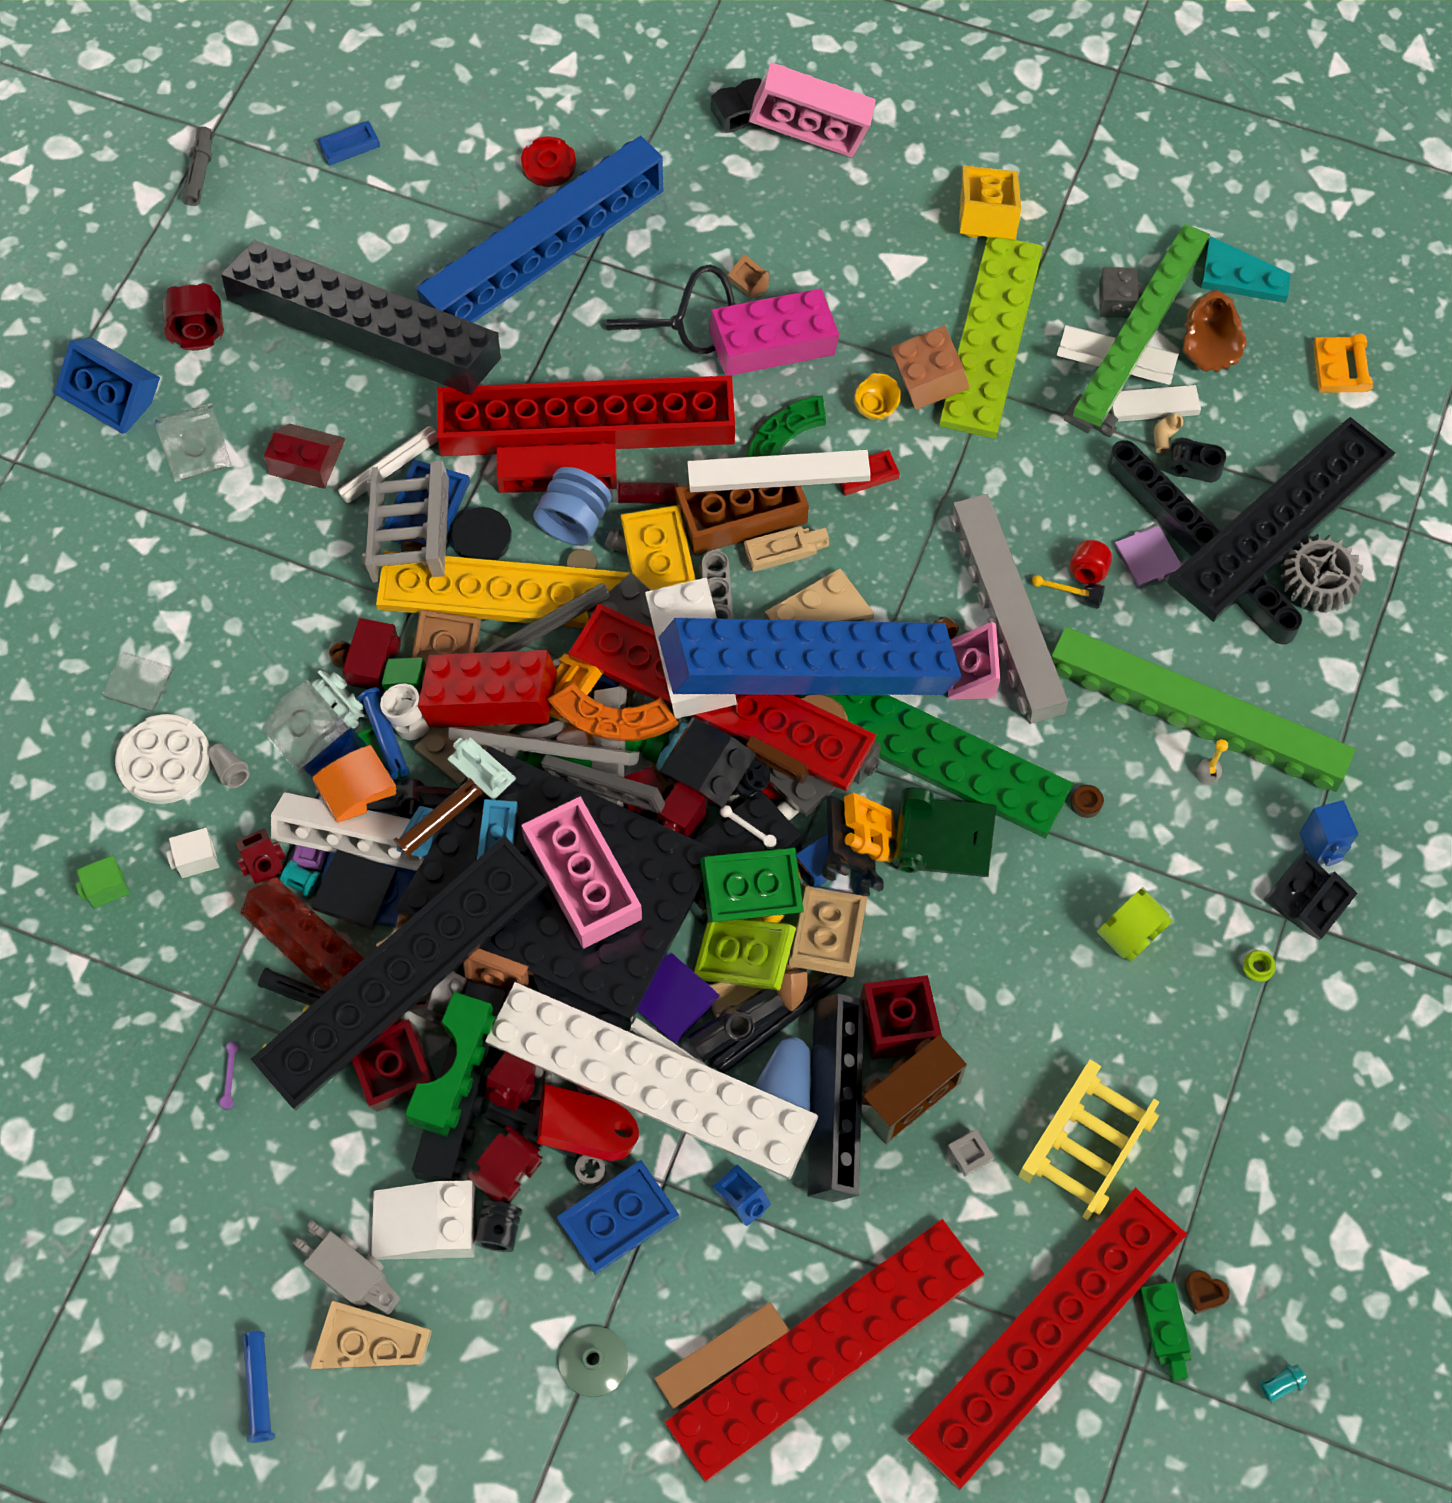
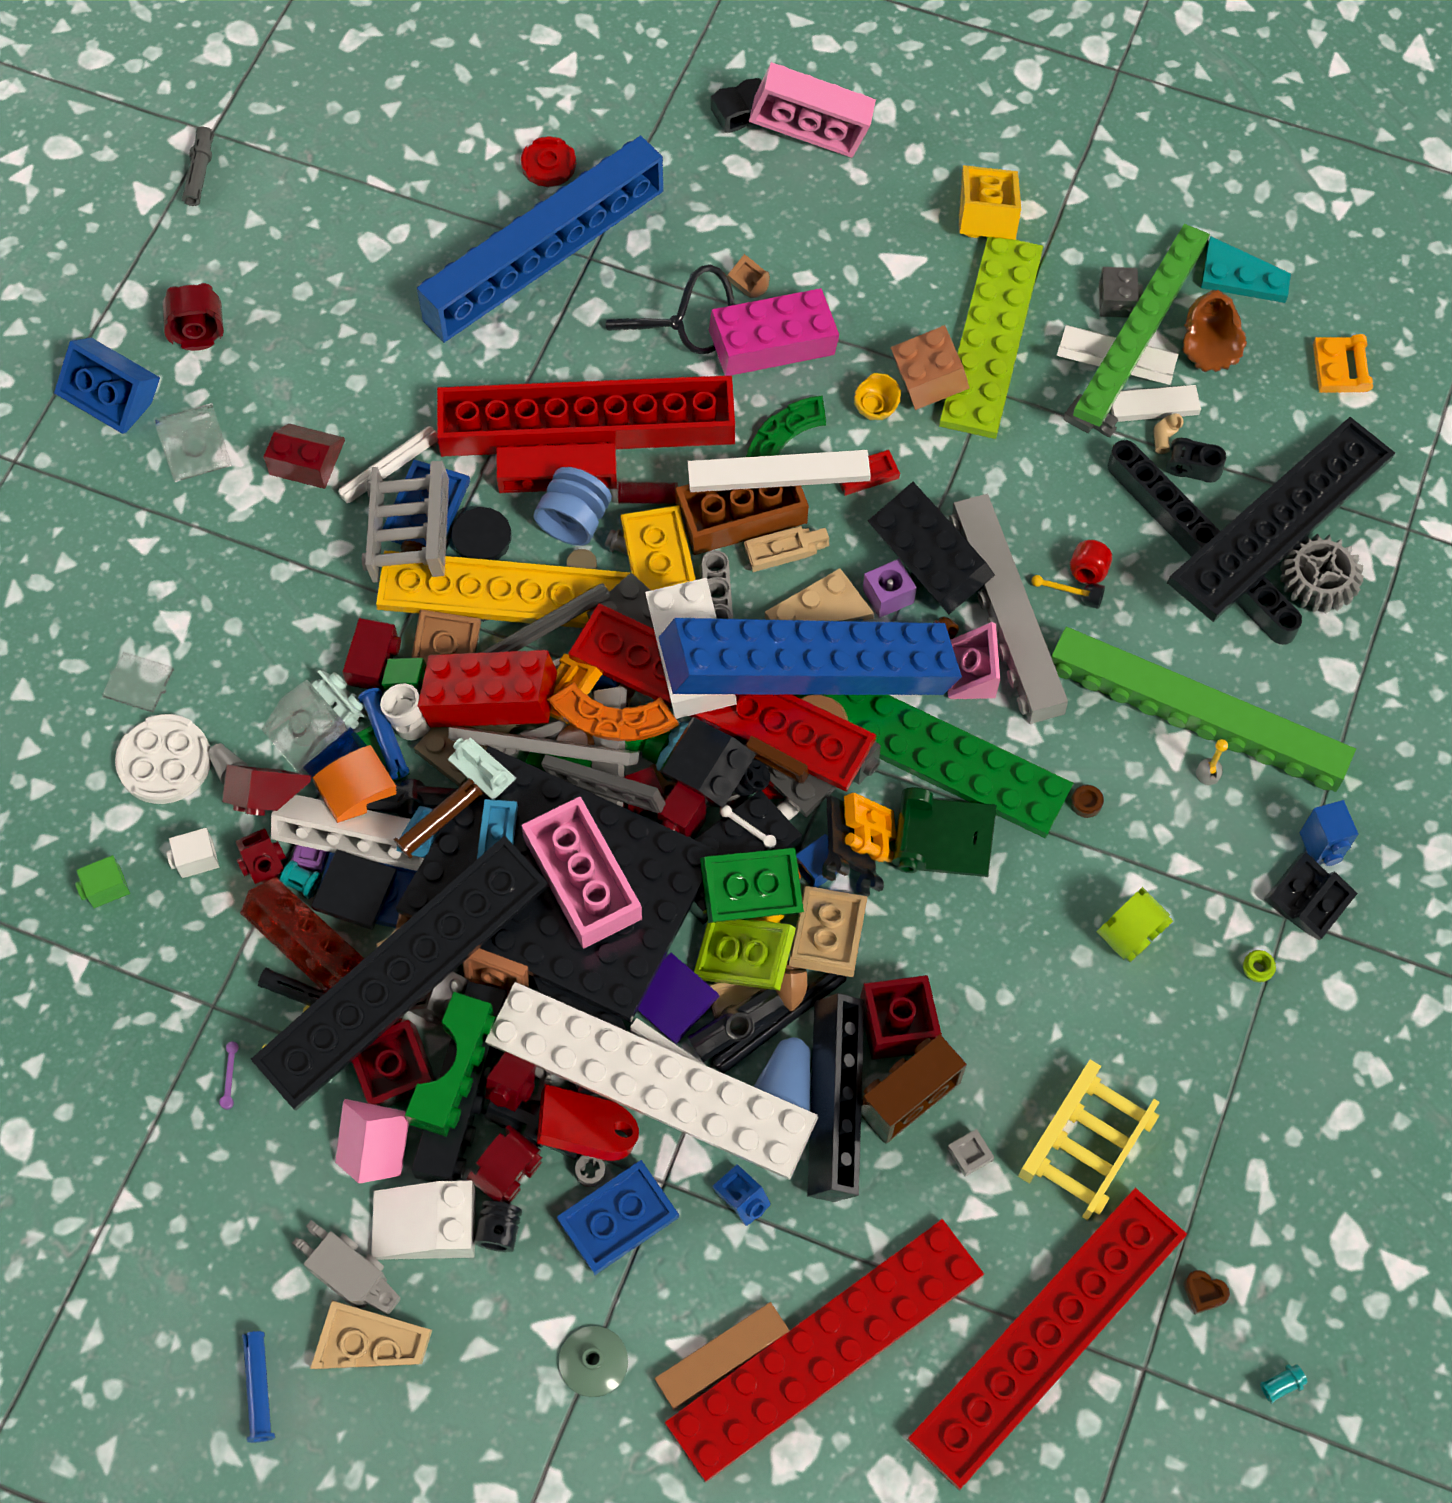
black brick [221,240,501,395] -> none
blue tile [318,120,380,166] -> none
reddish brown hinge [329,640,350,668] -> none
lavender piece [1115,526,1182,587] -> none
green hinge [1139,1282,1191,1383] -> none
none -> dark red slope [222,764,311,816]
none -> bright pink slope [335,1099,409,1183]
none -> medium lavender piece [863,559,917,618]
none -> black brick [868,481,995,615]

